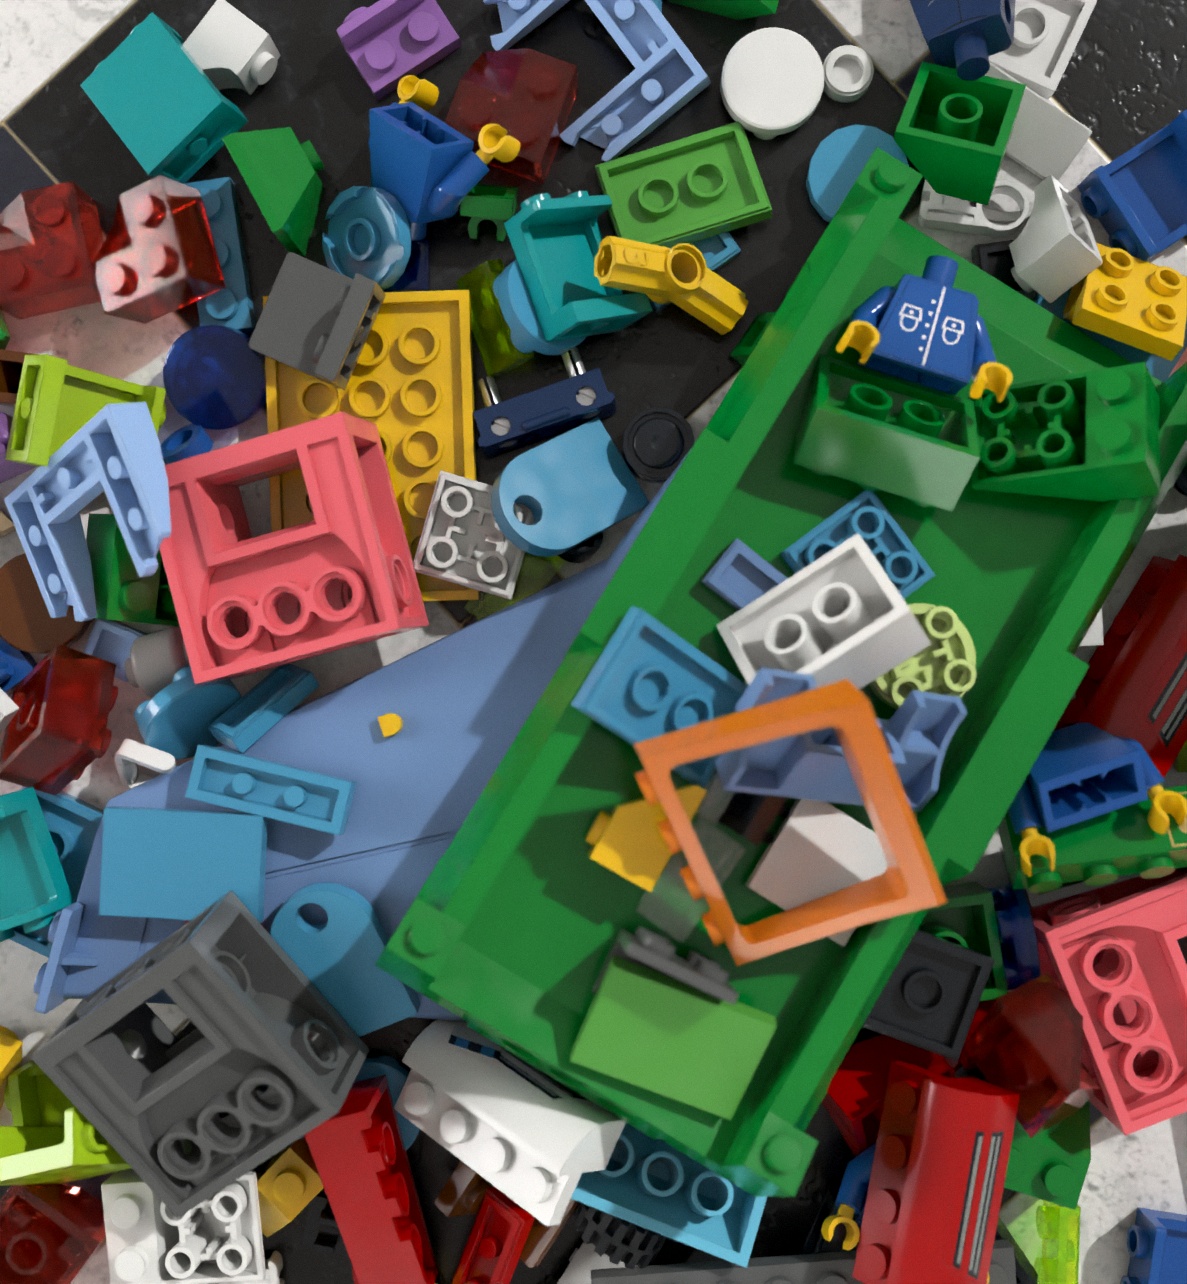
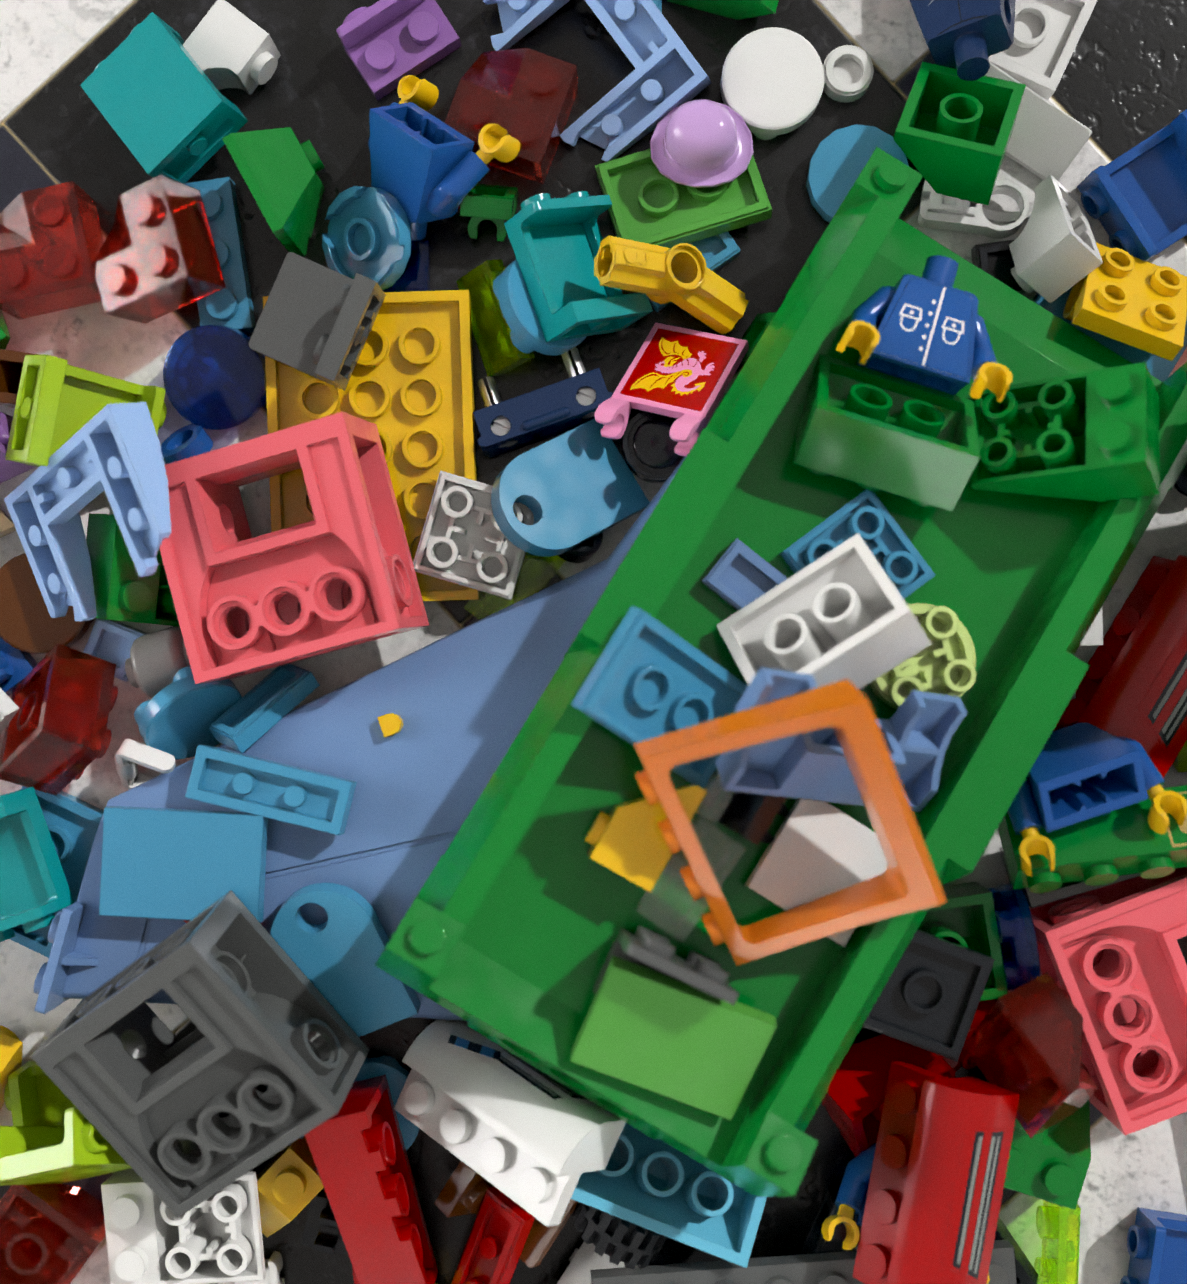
none -> flag [595,322,749,457]
none -> lavender hat [650,99,754,188]

